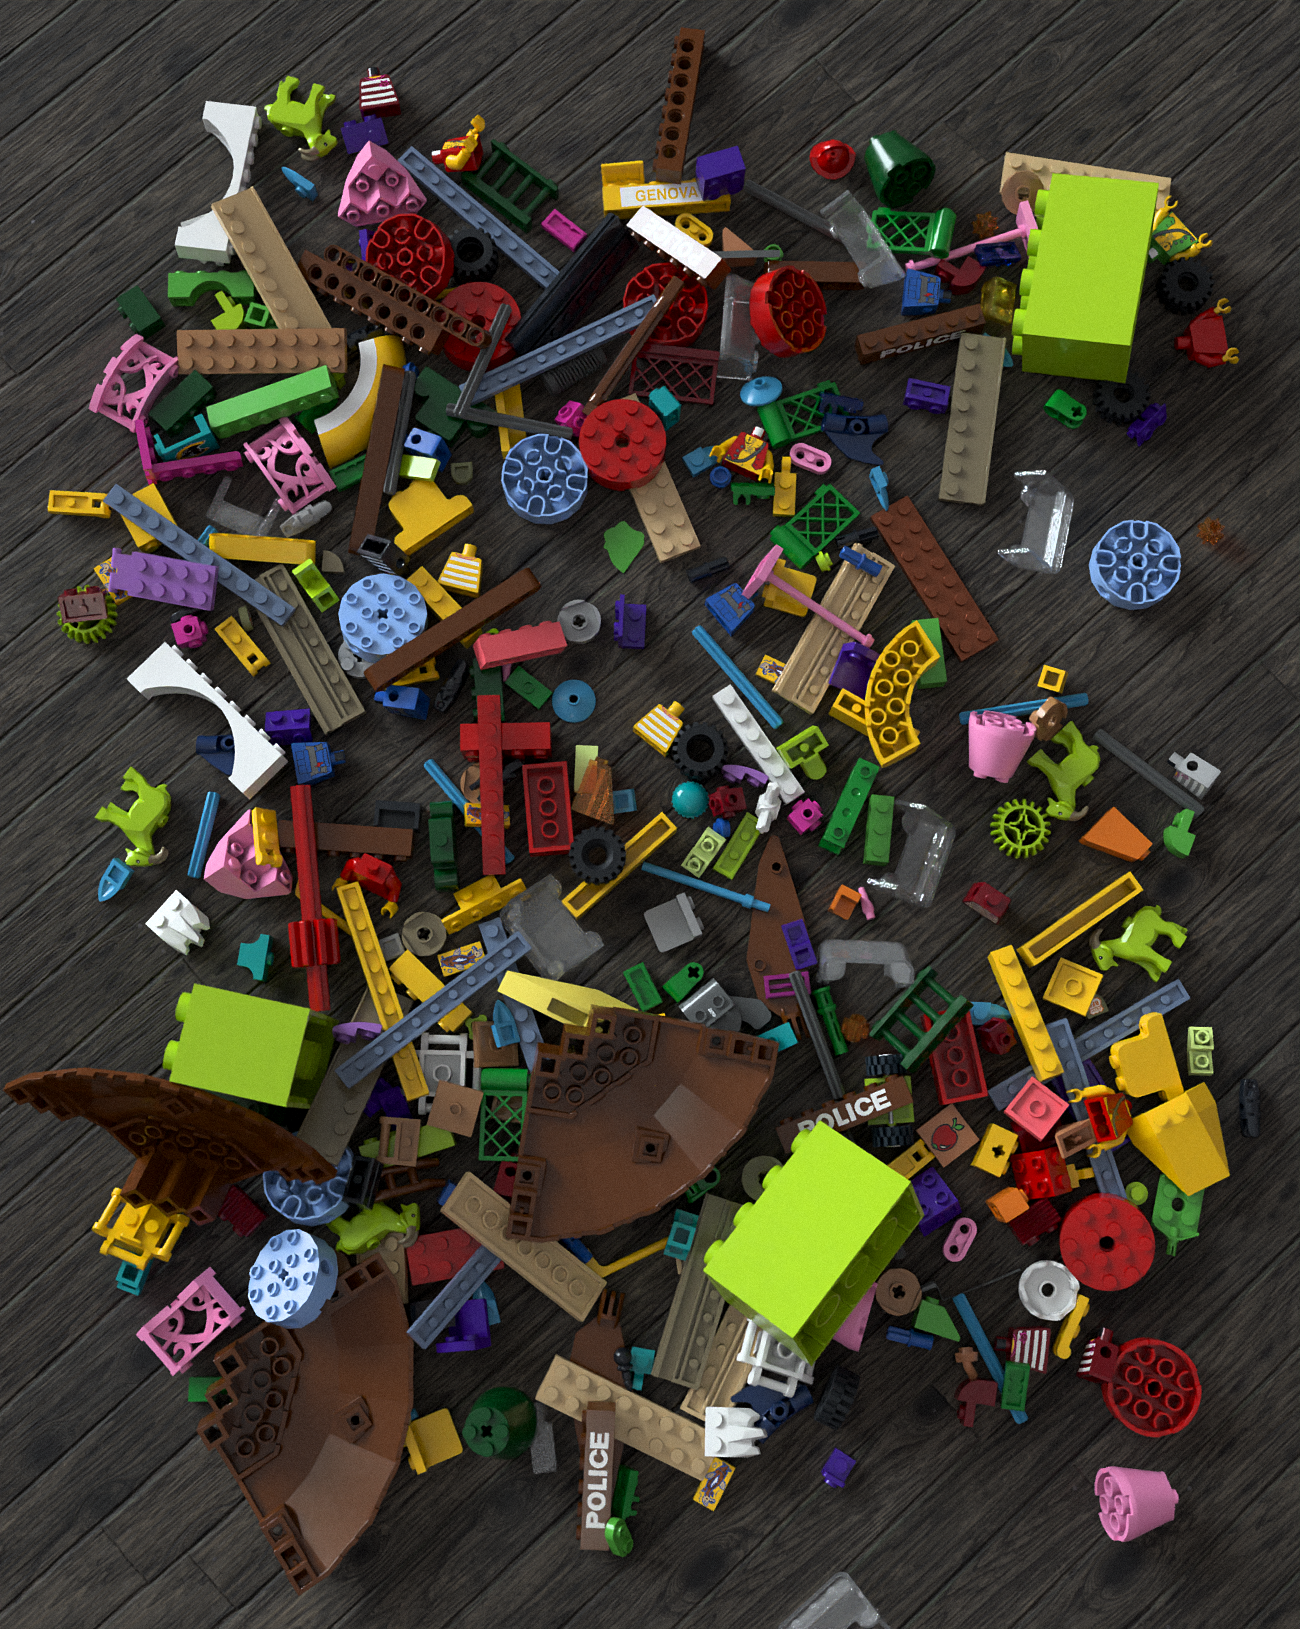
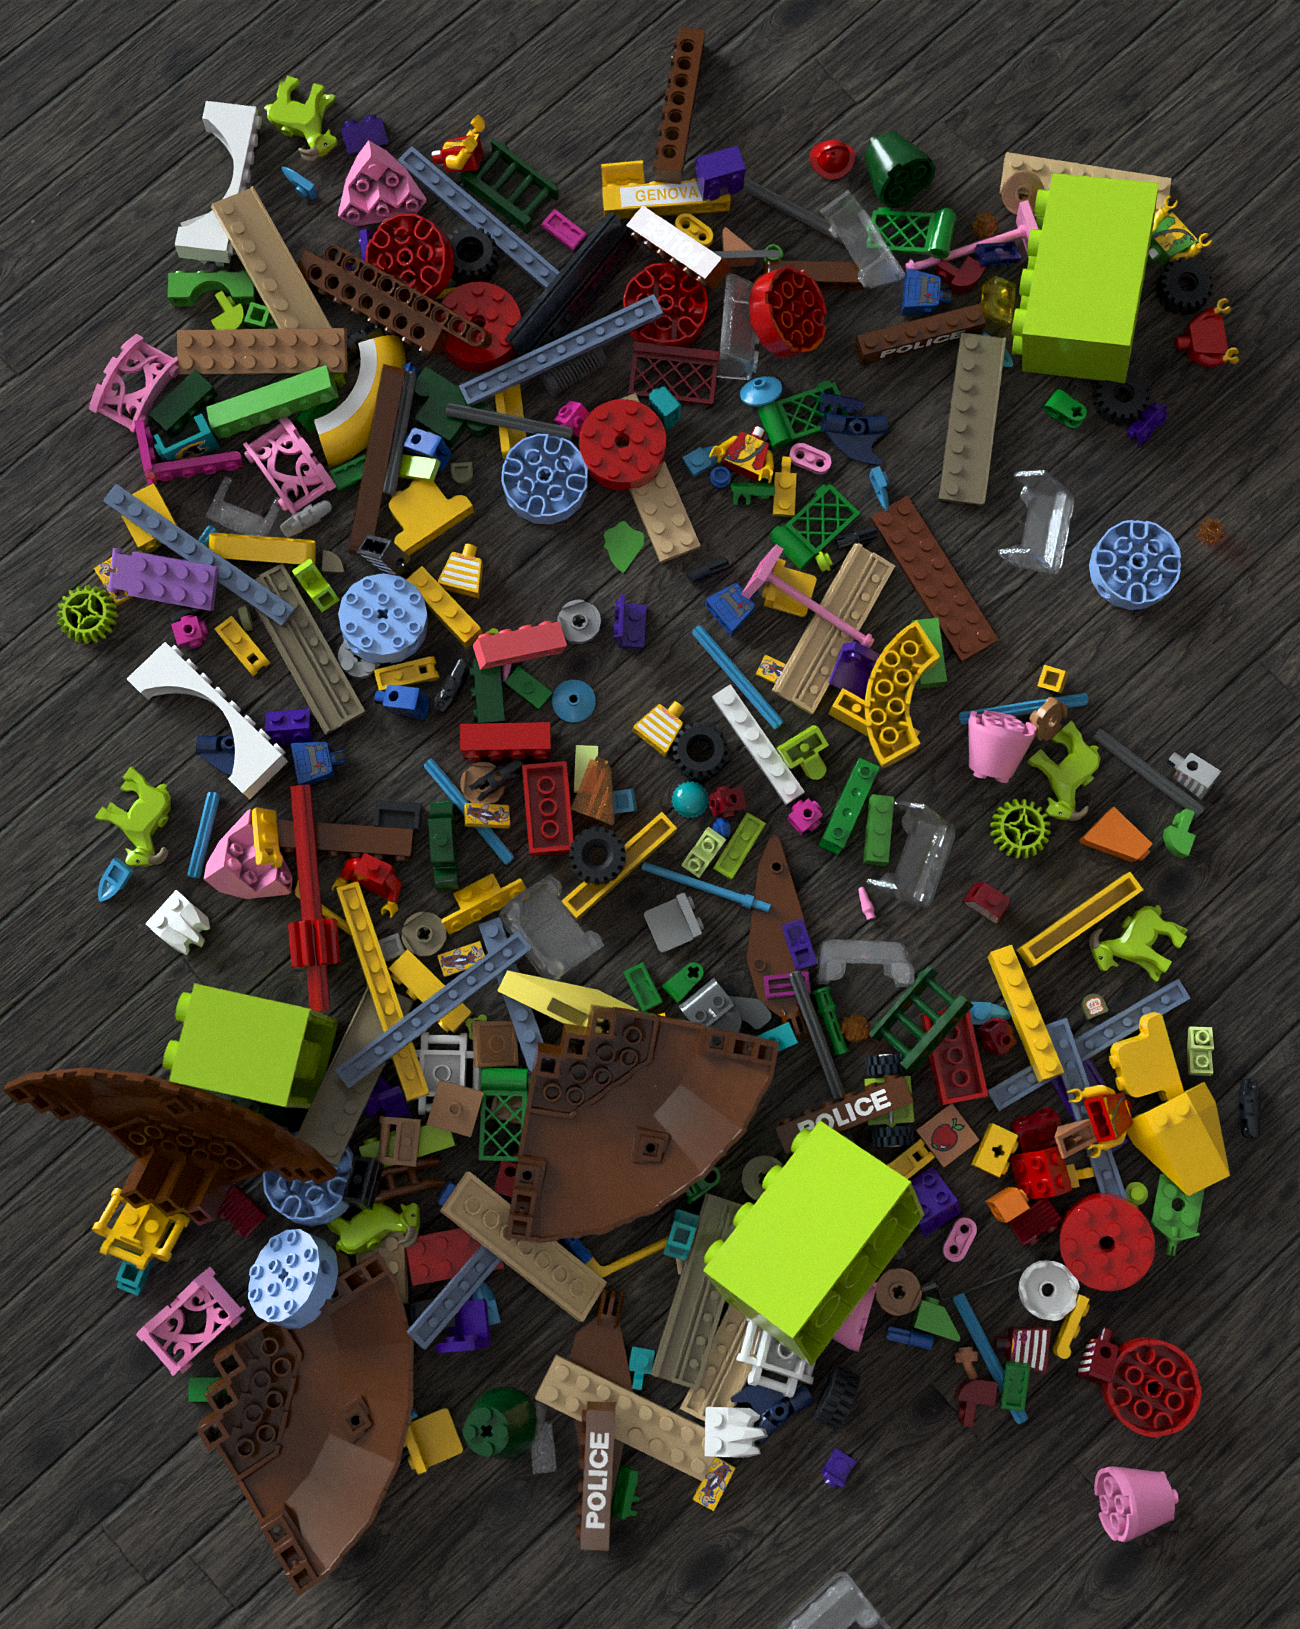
yellow plate [48,490,111,518] -> none
bracket [58,586,109,623] -> none
dark green brick [116,285,166,341] -> none
teal brick [237,934,274,982] -> none
medium lavender slope [332,1022,383,1044] -> none
dark red torso [359,67,401,121] -> none
reddish brown beam [363,568,542,692] -> none
dark grey axle [453,303,512,419] -> none
red plate [477,695,506,875] -> none
dark azure plate [491,1000,520,1048] -> none
reddish brown piece [582,276,686,416] -> none
bright green plate [605,1516,633,1557] -> none
black bar [613,1347,633,1392] -> none
medium lavender slope [721,765,769,788] -> none
white axle [755,781,781,834] -> none
orange panel [828,885,862,920] -> none
blue axle [839,546,882,578] -> none
dark purple bracket [903,378,951,414] -> none
coral plate [1004,1077,1069,1141] -> none
yellow plate [1043,958,1103,1017] -> none

